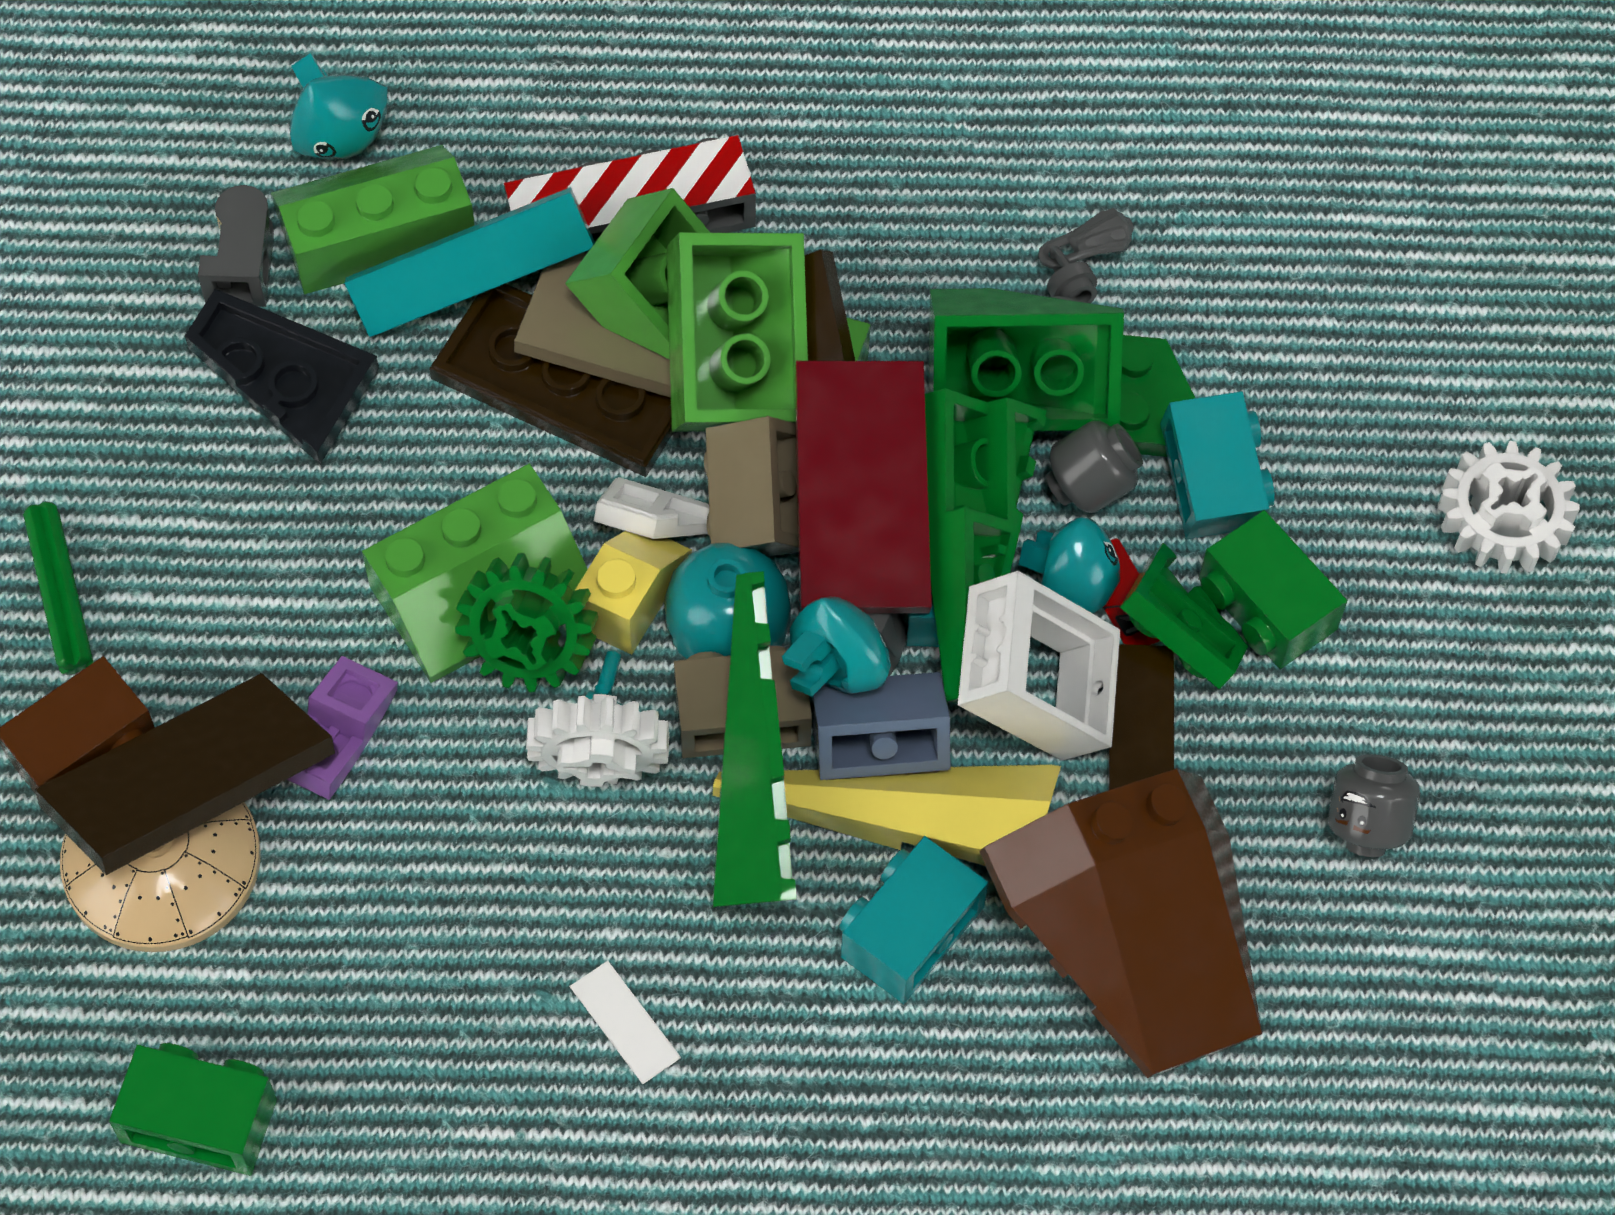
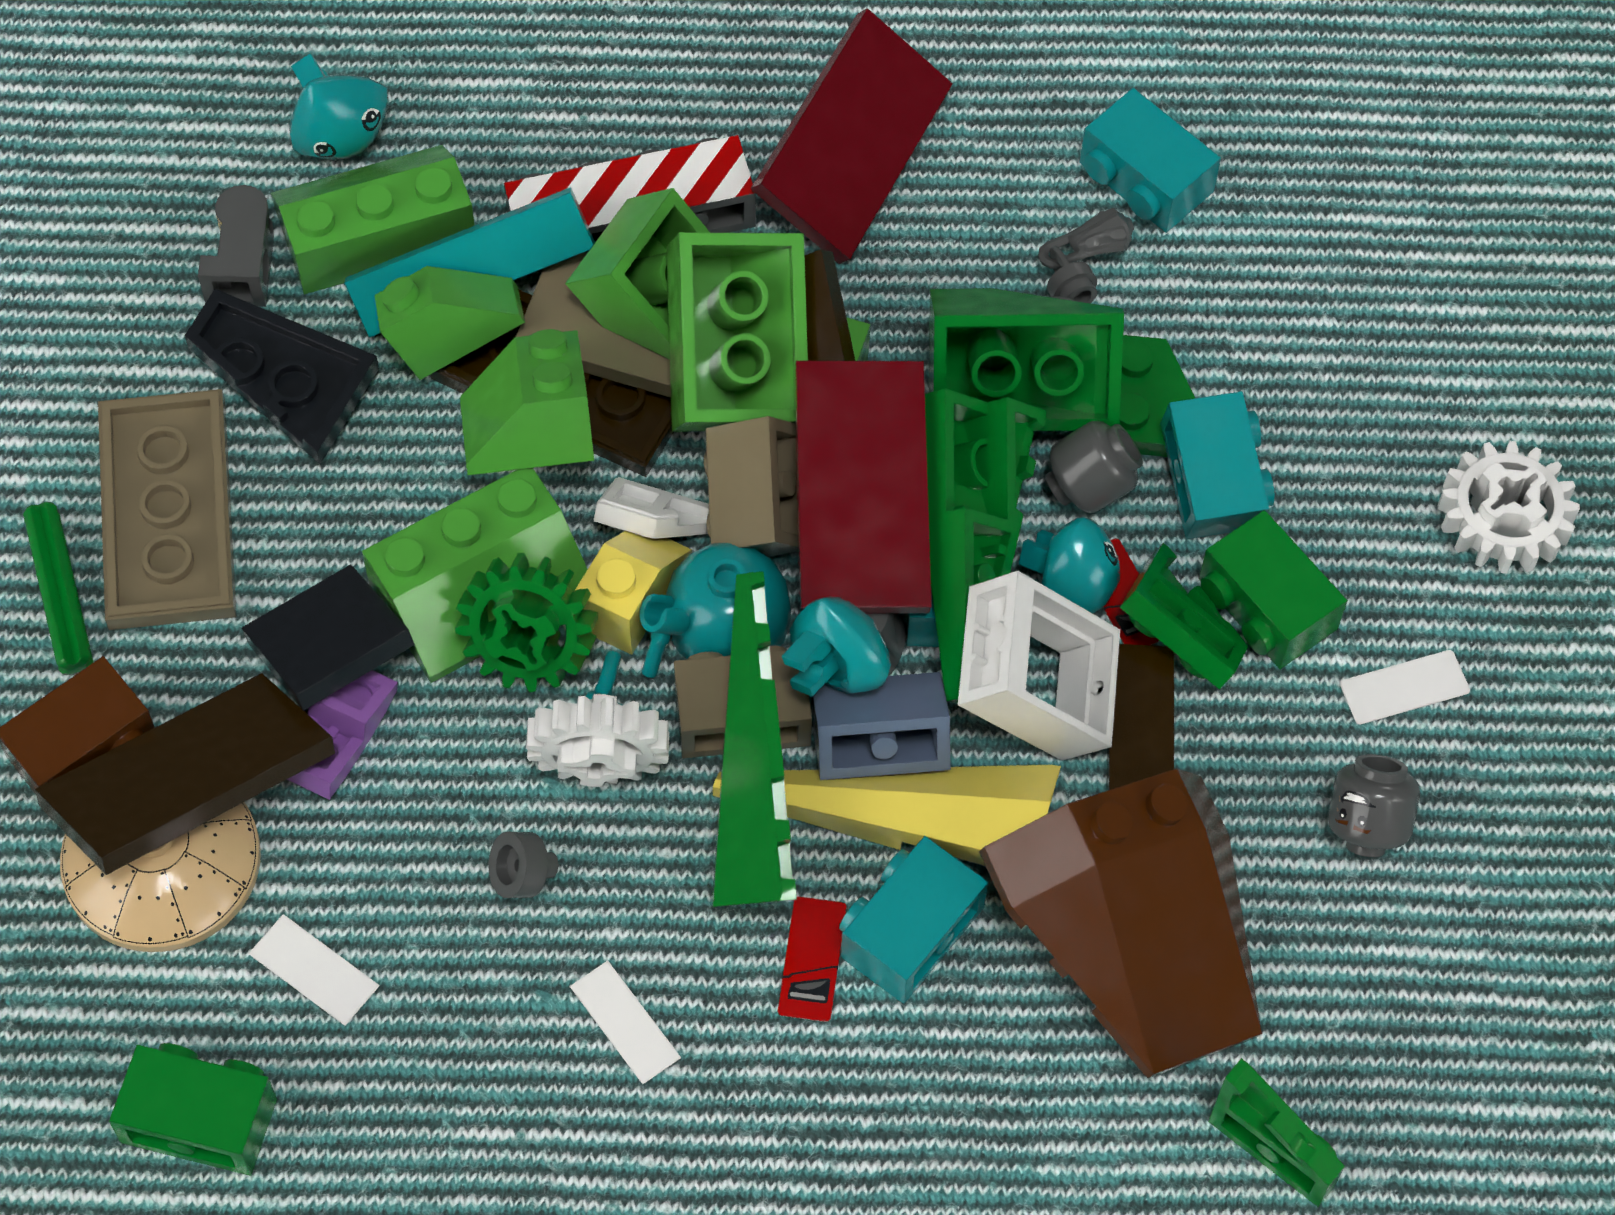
none -> dark tan tile [98,389,236,630]
none -> black tile [241,564,415,711]
none -> white sticker [248,914,380,1026]
none -> bright green slope [375,266,525,380]
none -> bright green slope [460,329,594,475]
none -> dark grey tile [488,831,559,898]
none -> teal hand [639,594,690,678]
none -> dark red tile [750,8,953,264]
none -> red sticker [778,897,846,1022]
none -> teal brick [1079,88,1221,233]
none -> green wing [1208,1058,1345,1207]
none -> white sticker [1340,650,1470,725]

